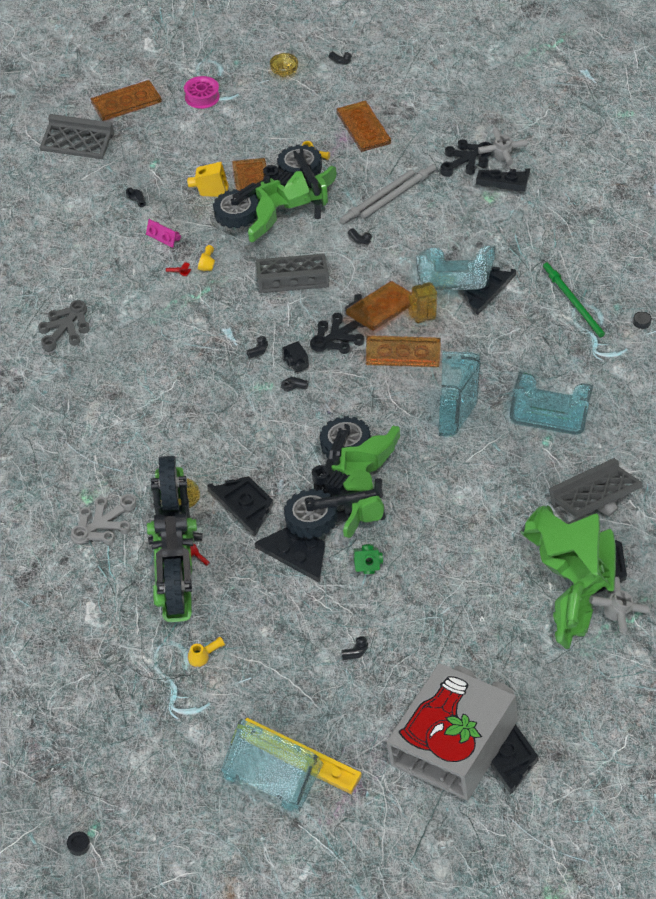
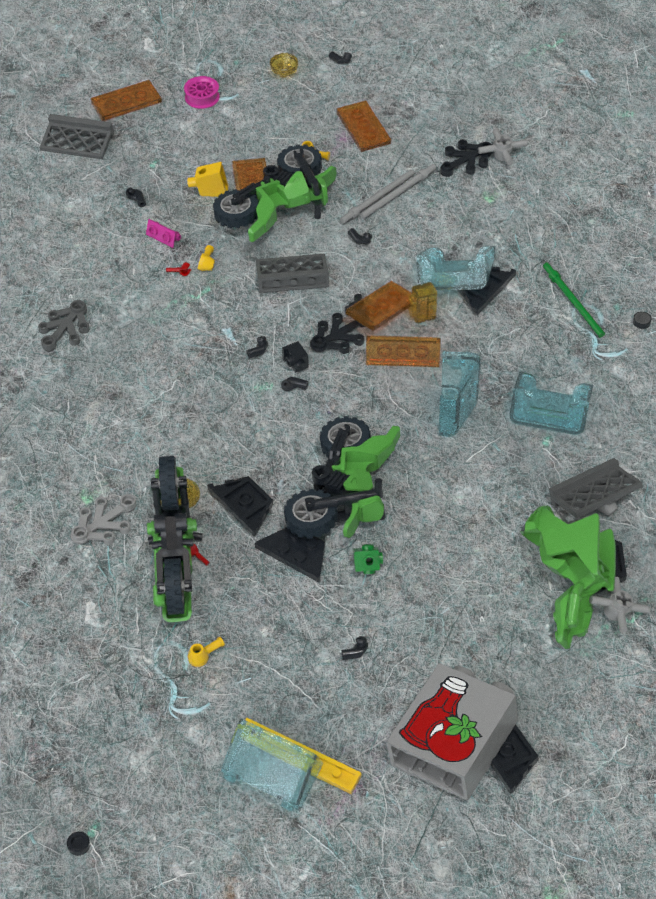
black wing [475,168,531,192] -> none

